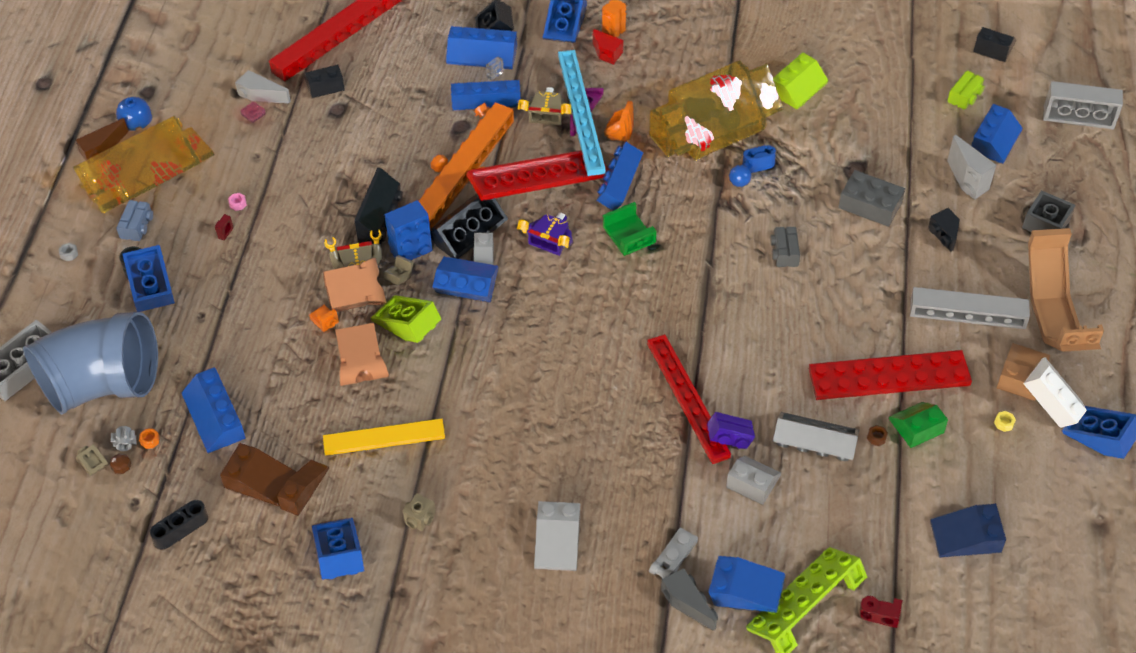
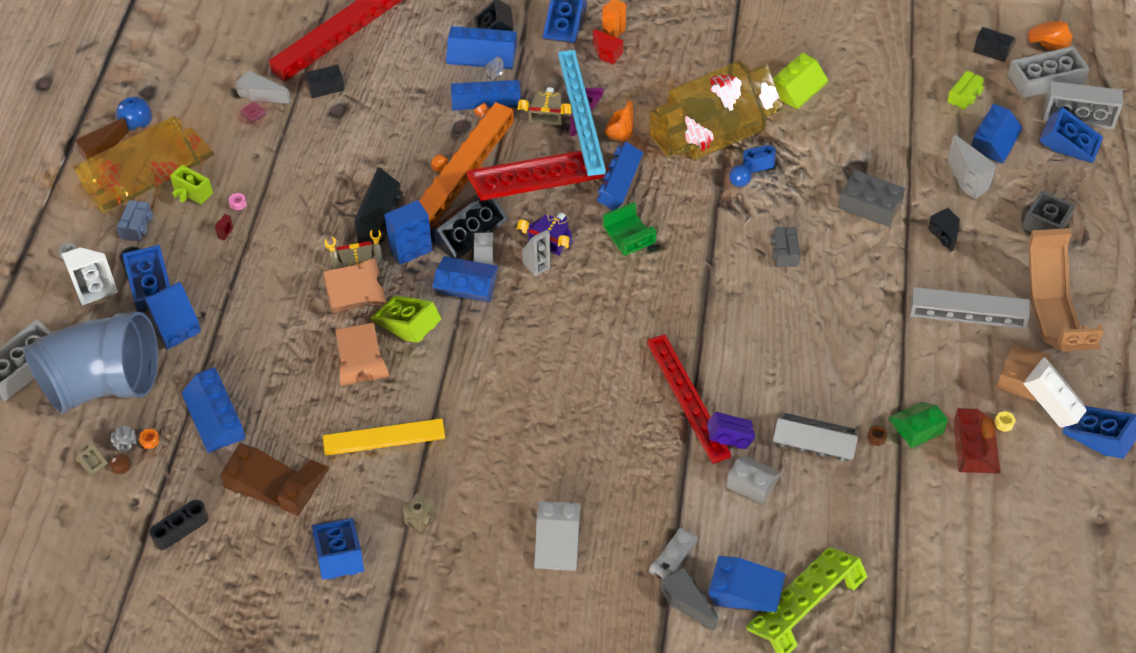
orange bracket [309,305,339,332] -> none
dark tan bracket [383,255,413,285] -> none
red plate [808,350,972,400] -> none
dark red leg [859,596,903,628] -> none
dark blue slope [930,504,1006,558] -> none
none -> white slope [62,247,118,306]
none -> blue slope [145,282,201,350]
none -> lime brick [170,165,213,205]
none -> light grey slope [522,230,550,276]
none -> clear red slope [953,408,1000,474]
none -> light grey brick [1008,46,1090,98]
none -> orange hair [1028,20,1072,51]
none -> blue slope [1039,107,1103,163]

